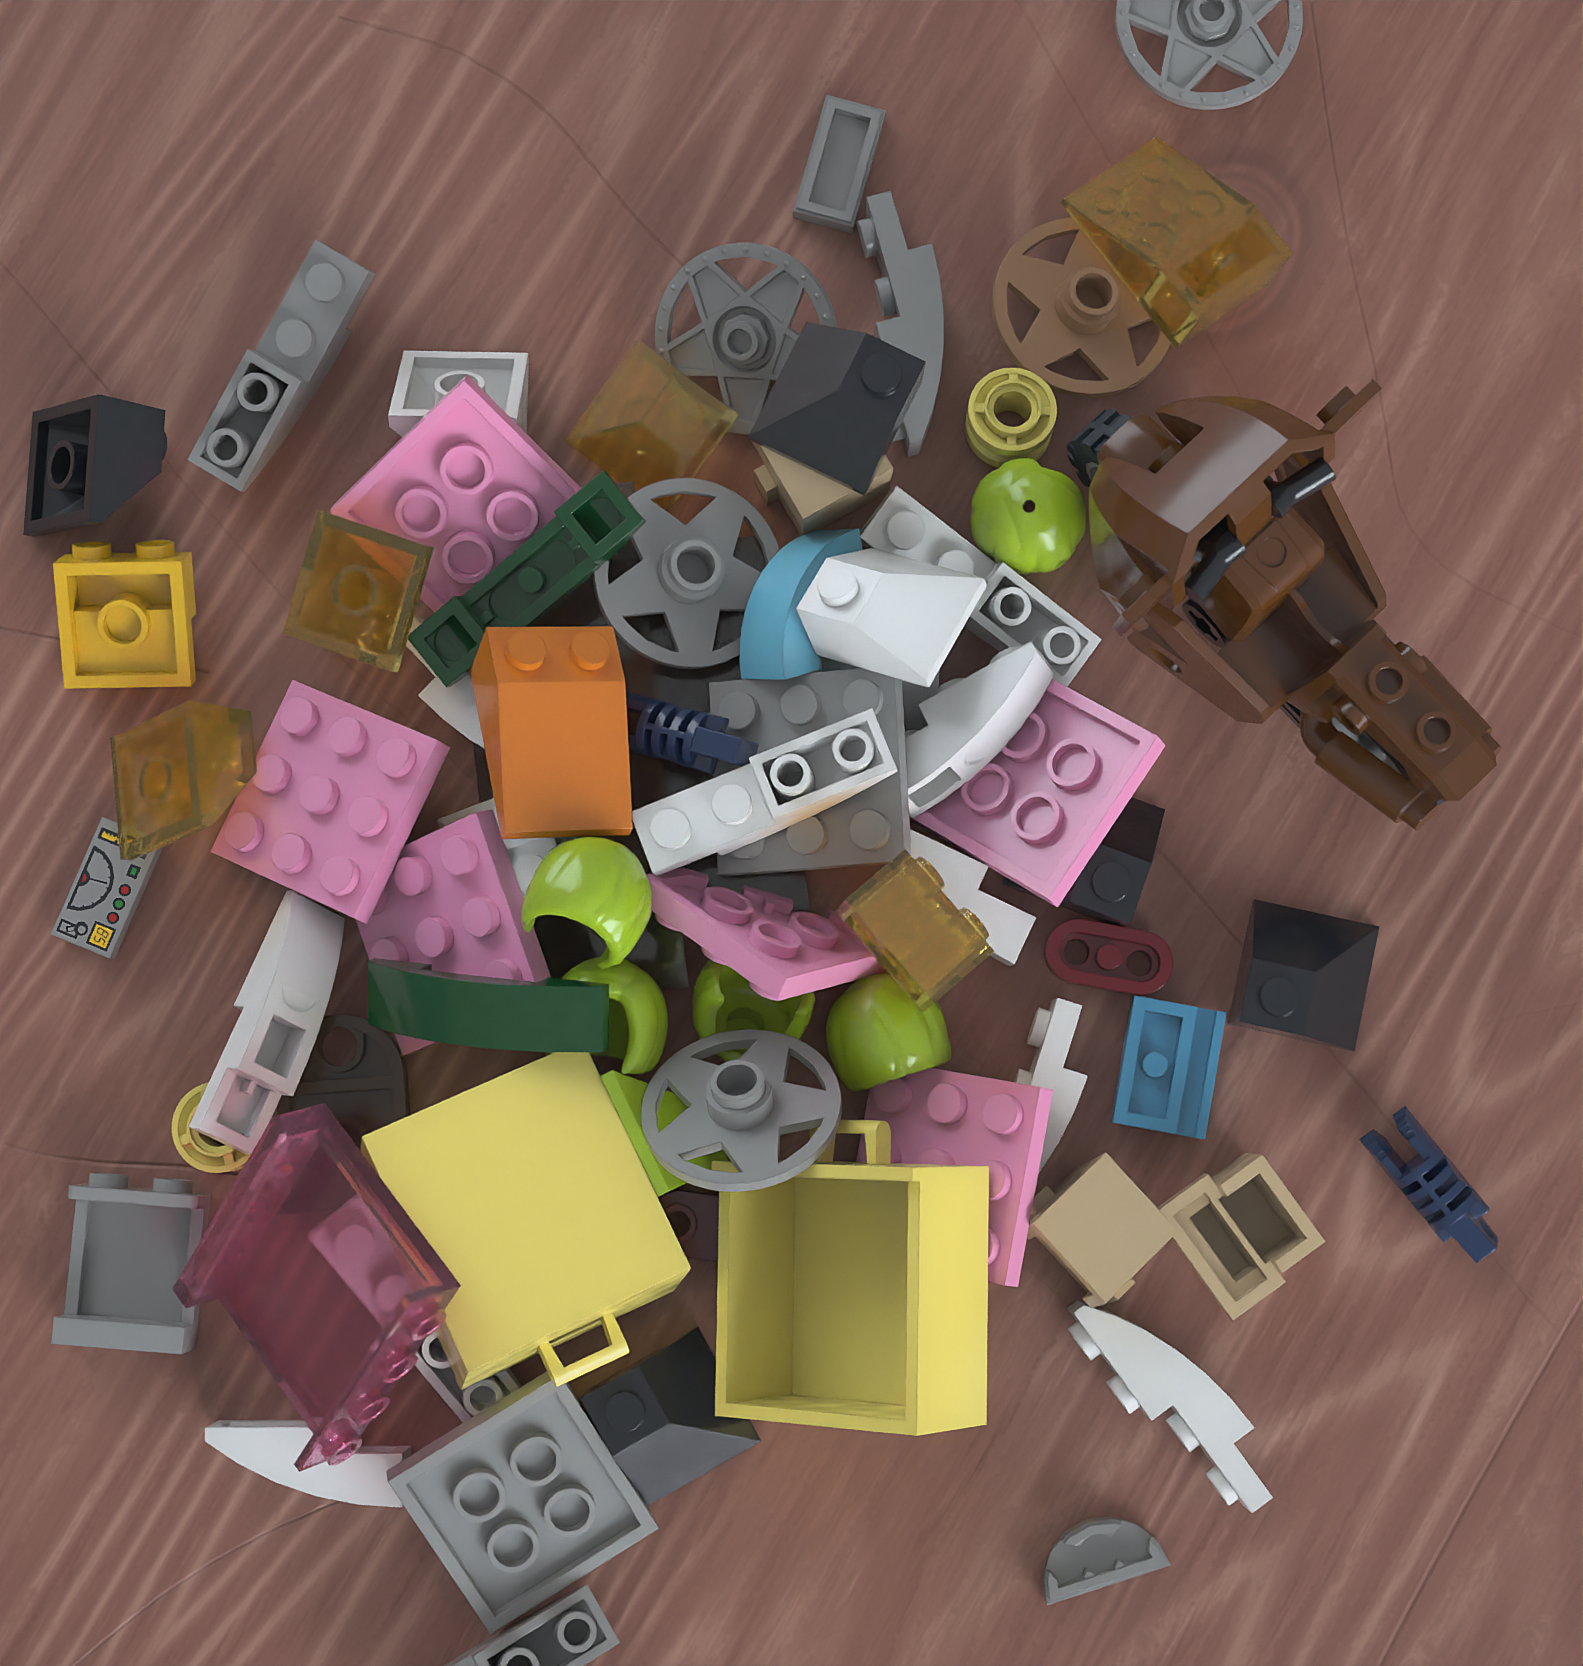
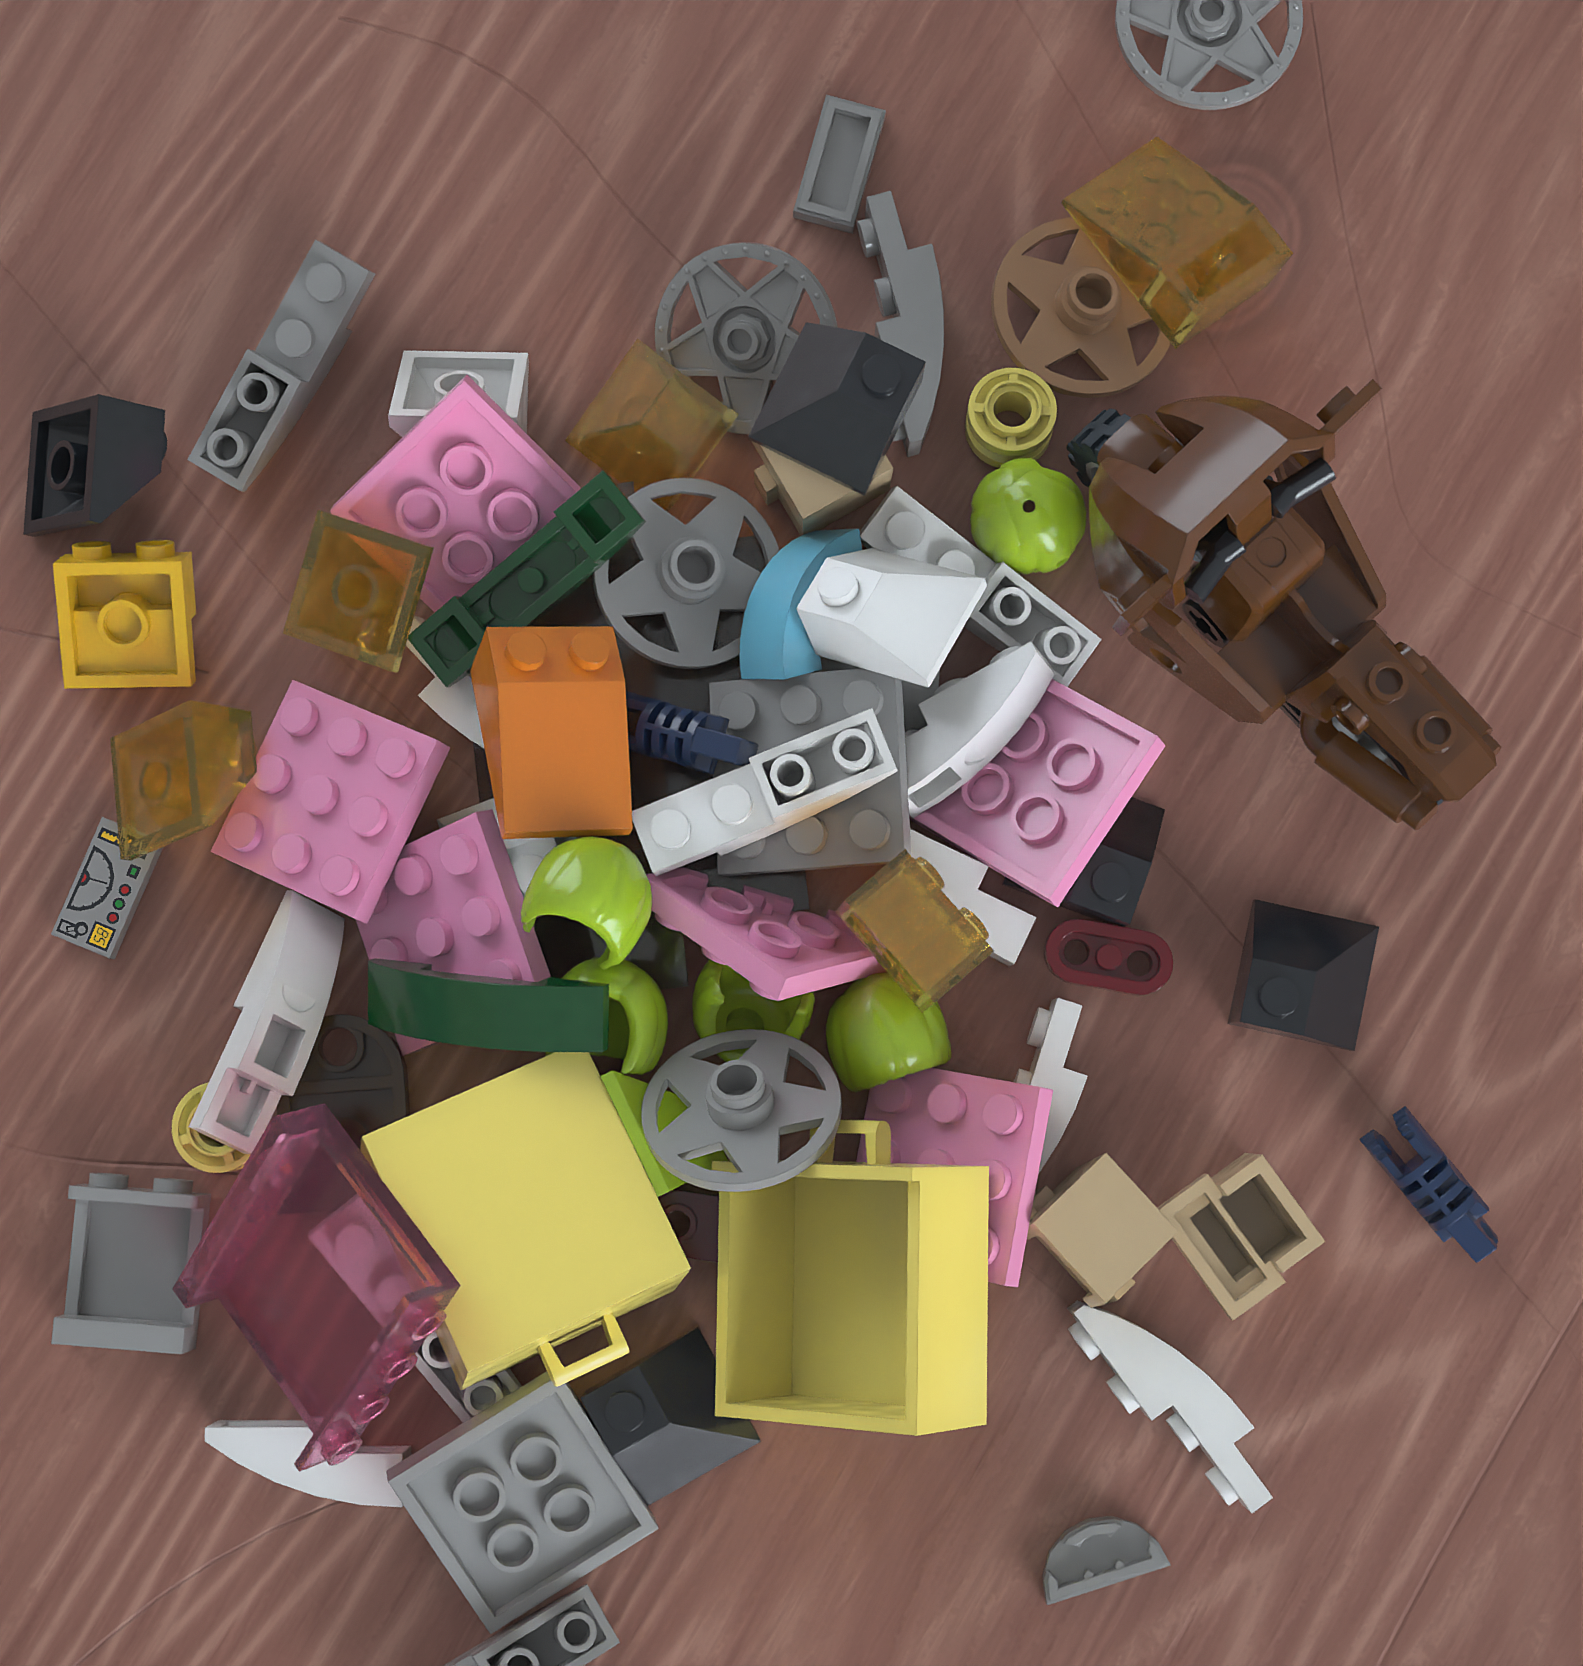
dark azure plate [1110,995,1227,1140] -> none

